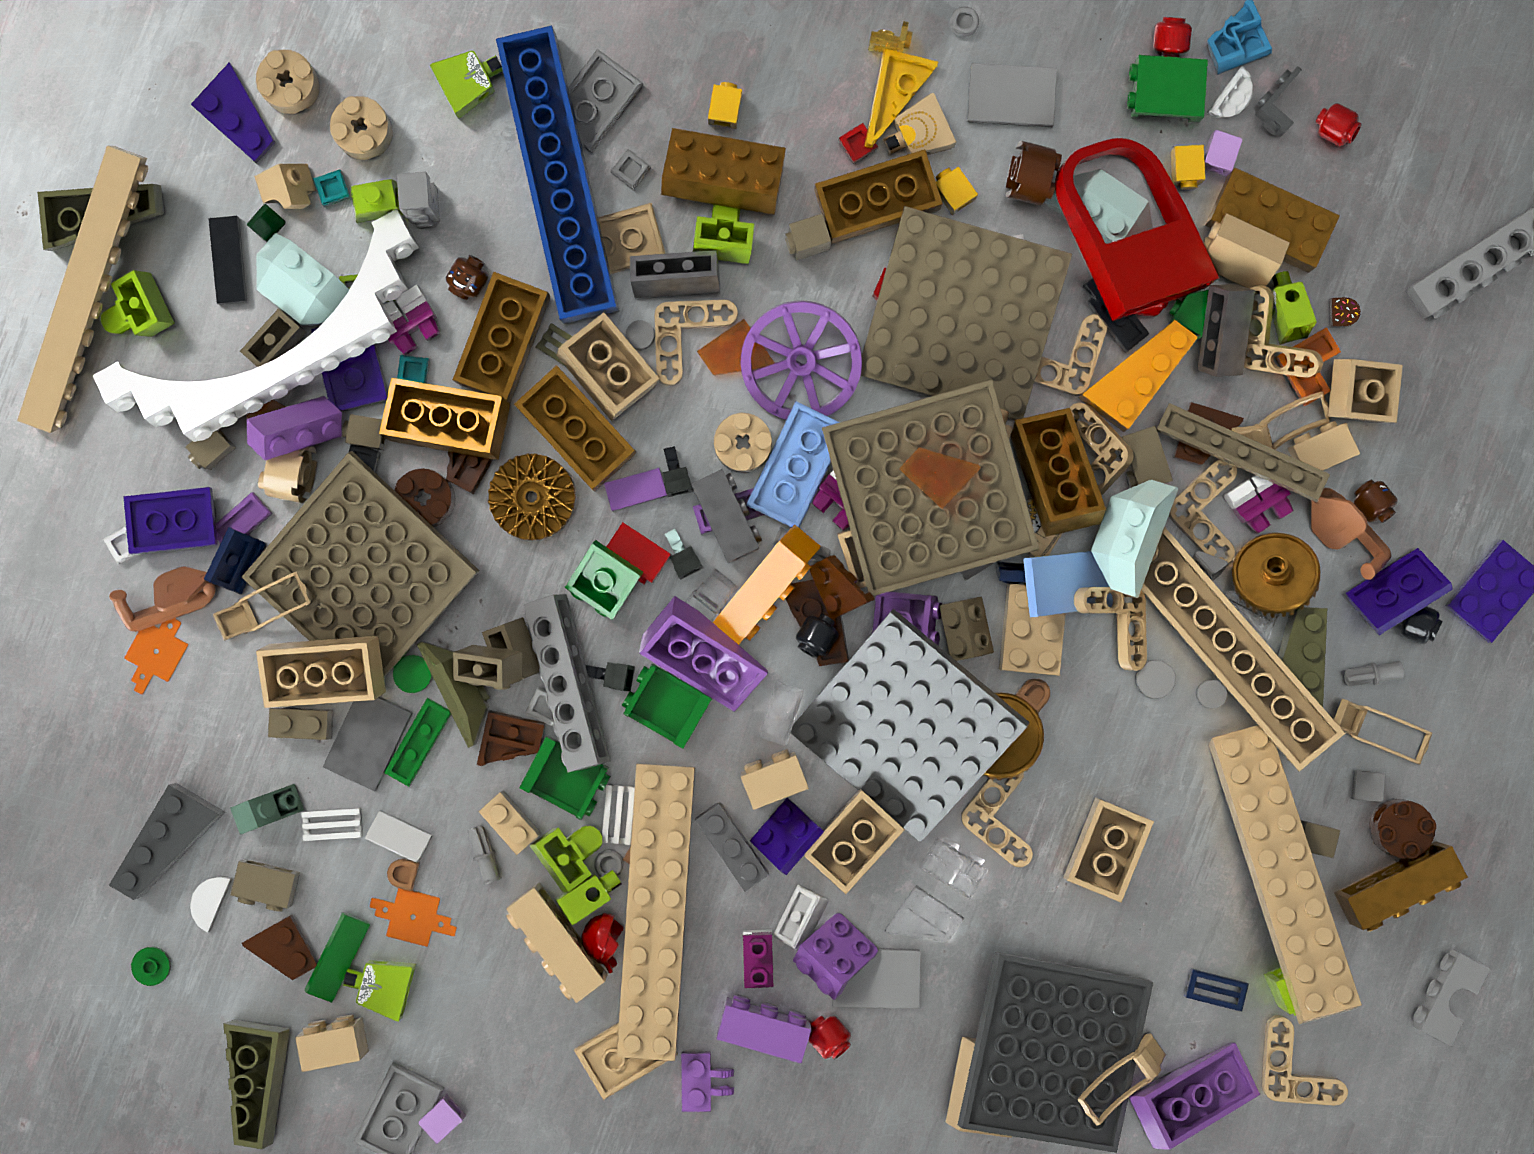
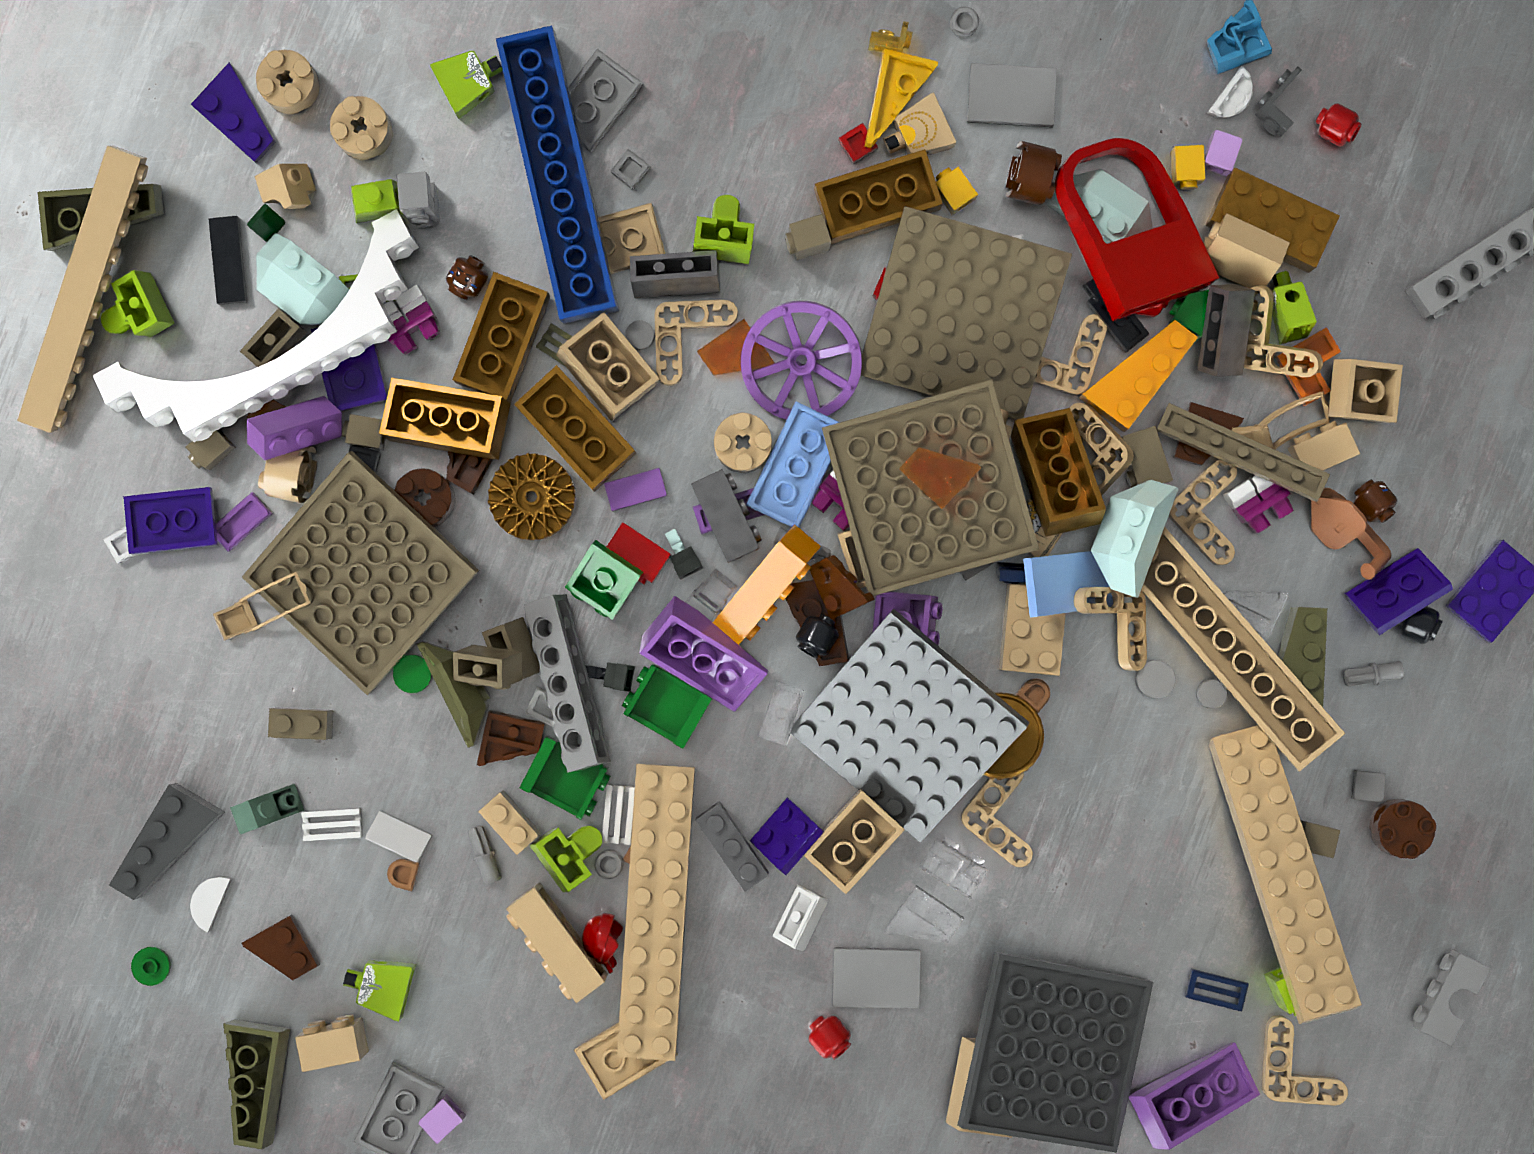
nougat piece [109,566,216,632] -> none
orange piece [124,618,188,694] -> none
dark blue plate [204,527,266,595] -> none
dark tan brick [230,859,300,912] -> none
tan brick [256,636,386,708] -> none
green tile [304,912,370,1003] -> none
teal tile [313,169,351,207] -> none
flat silver tile [323,697,413,791] -> none
orange piece [370,888,457,947] -> none
green tile [384,697,451,787] -> none
teal tile [397,355,430,384] -> none
lime torso [555,870,622,926] -> none
pearl gold brick [661,128,786,215] -> none
pearl dark grey piece [662,446,693,497] -> none
medium lavender hinge [681,1052,734,1112] -> none
yellow brick [708,82,742,129] -> none
medium lavender brick [717,995,811,1063] -> none
tan brick [741,749,809,810] -> none
magenta hips [743,929,774,988] -> none
medium lavender bracket [793,913,878,1000] -> none
dark tan brick [939,596,994,661] -> none
tan brick [1063,797,1154,903] -> none
tan piece [1078,1033,1166,1126] -> none
green panel [1127,55,1208,123] -> none
red head [1153,17,1192,57] -> none
light grey slope [1192,550,1229,581] -> none
pearl gold wheel [1232,533,1321,618] -> none
reddish brown tile [1329,297,1361,328] -> none
tan piece [1334,699,1432,765] -> none
pearl gold brick [1334,841,1468,931] -> none

